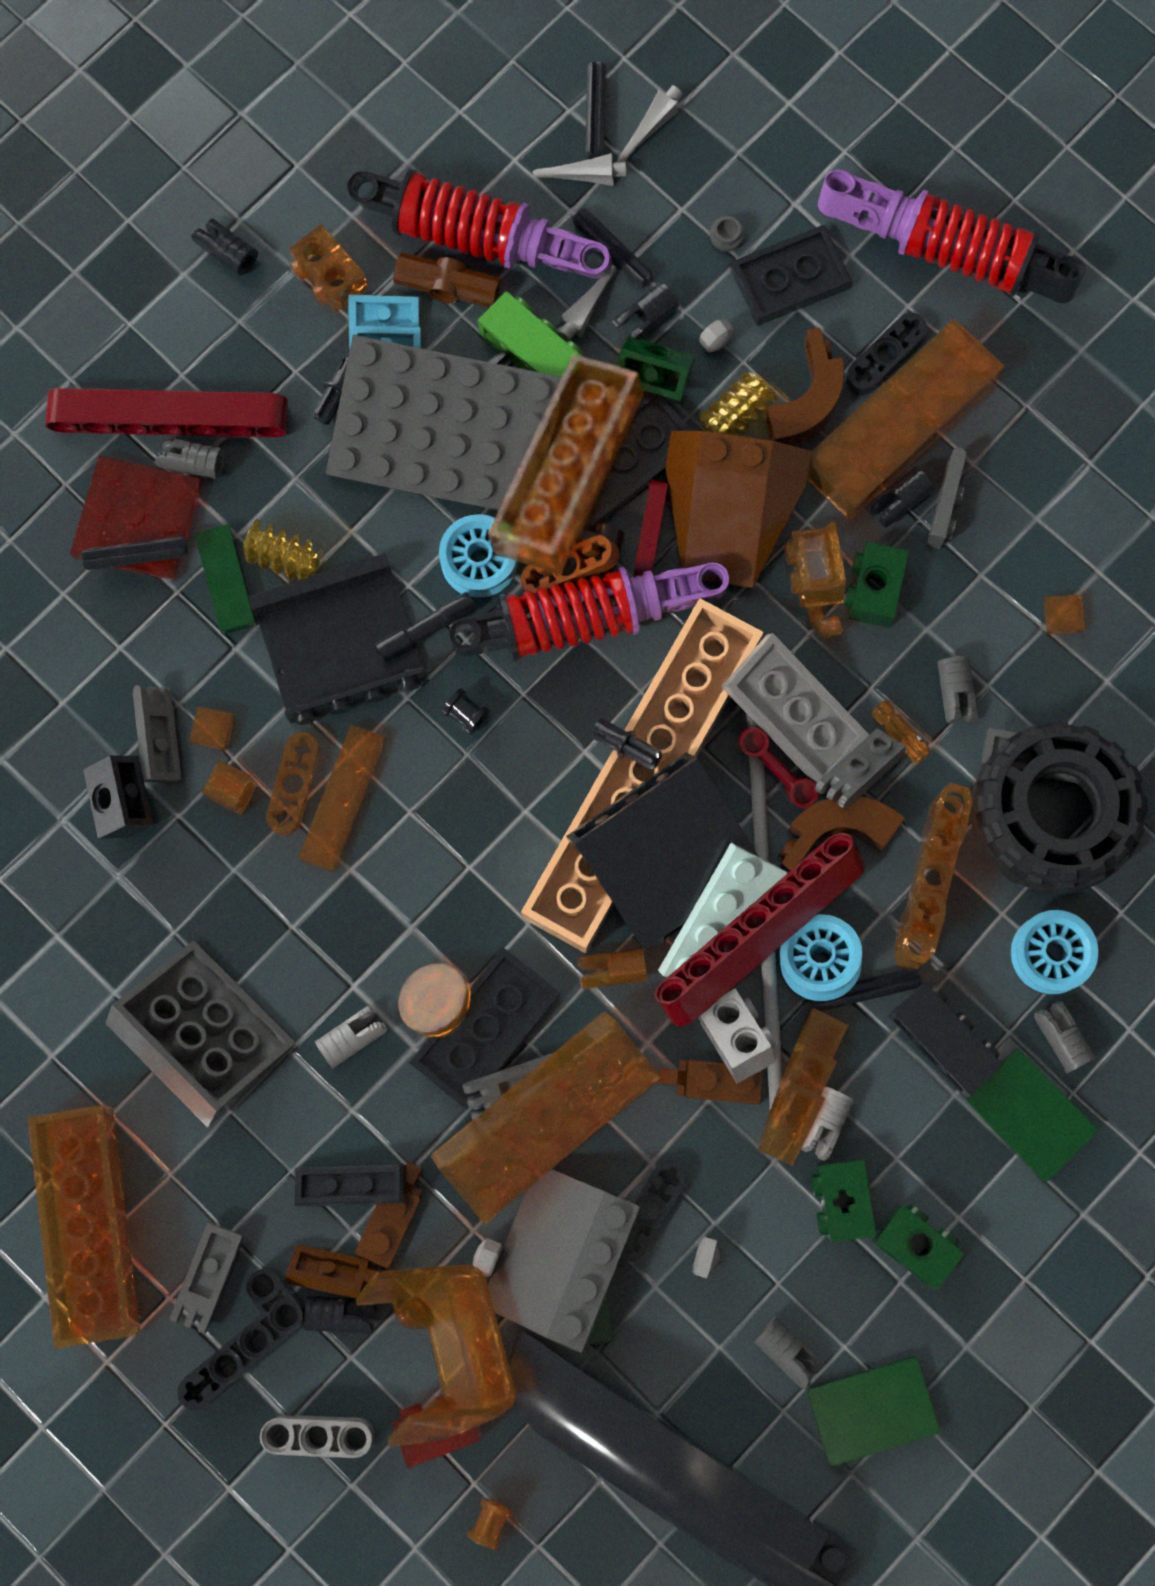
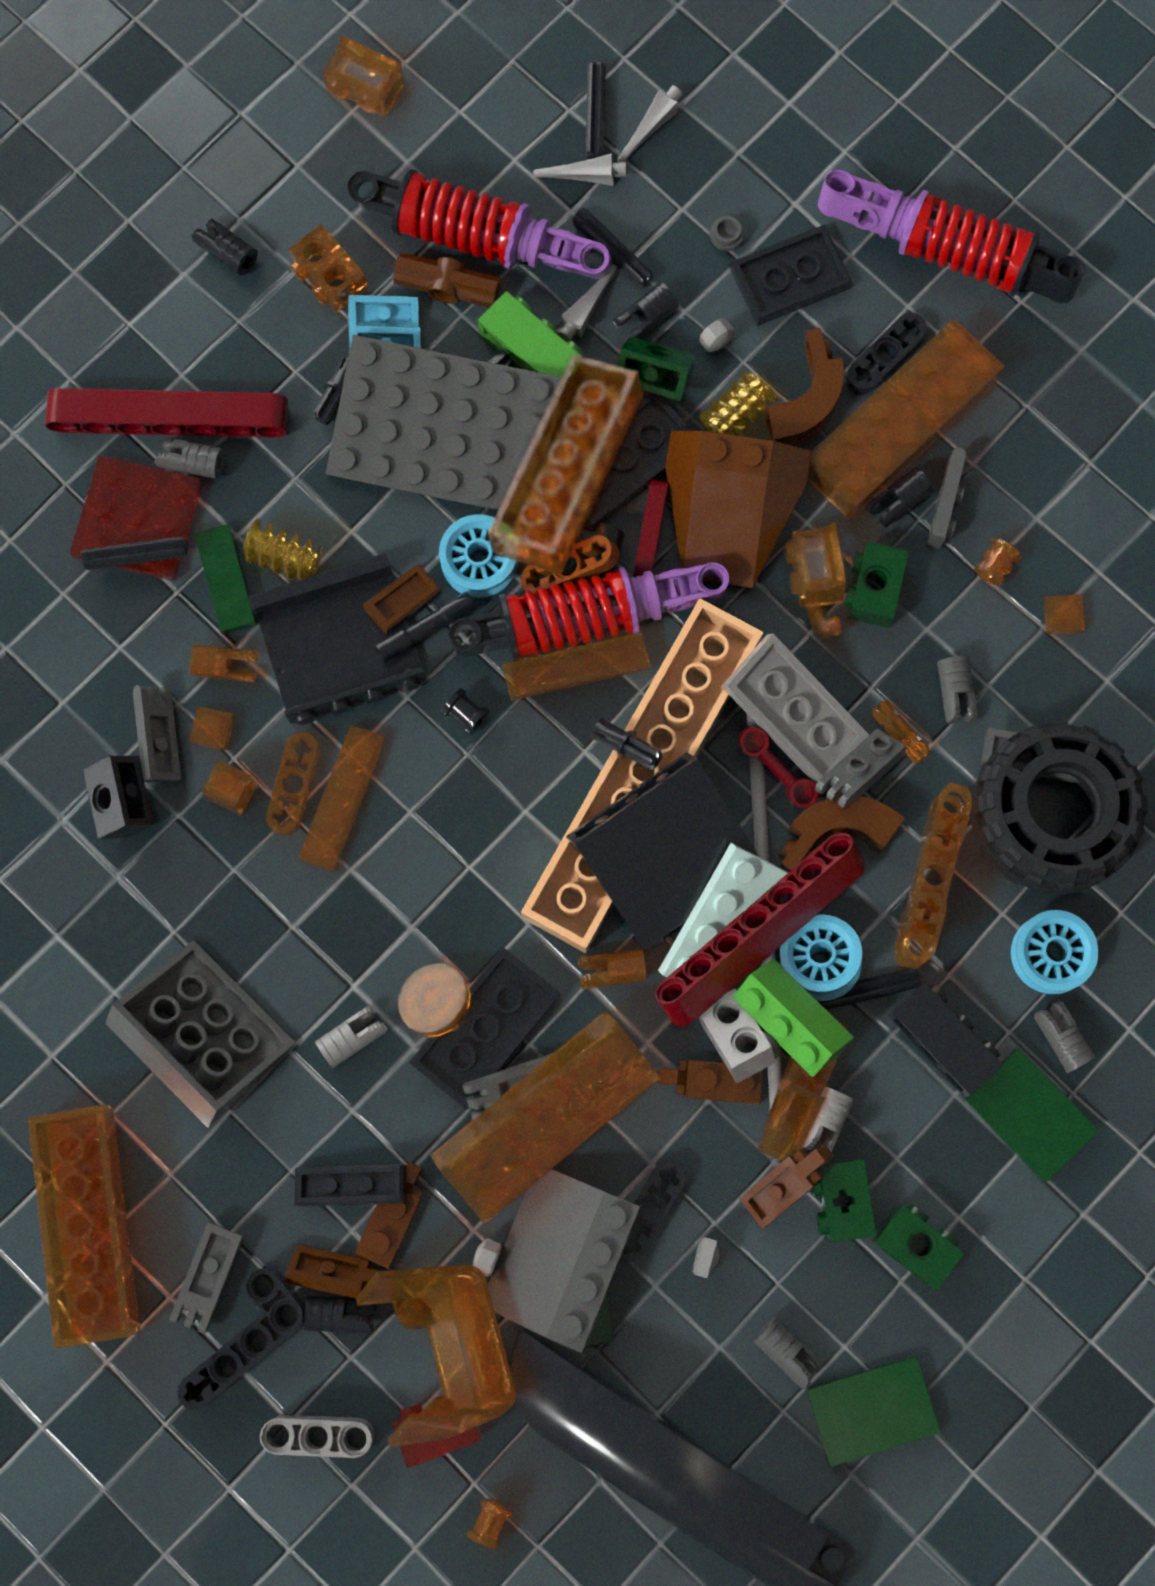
none -> clear orange hinge [190,644,259,683]
none -> clear orange window [323,35,405,116]
none -> reddish brown tile [363,563,441,635]
none -> clear orange plate [502,632,650,701]
none -> bright green brick [732,958,854,1078]
none -> reddish brown hinge [739,1144,834,1229]
none -> clear orange bush [974,538,1022,586]

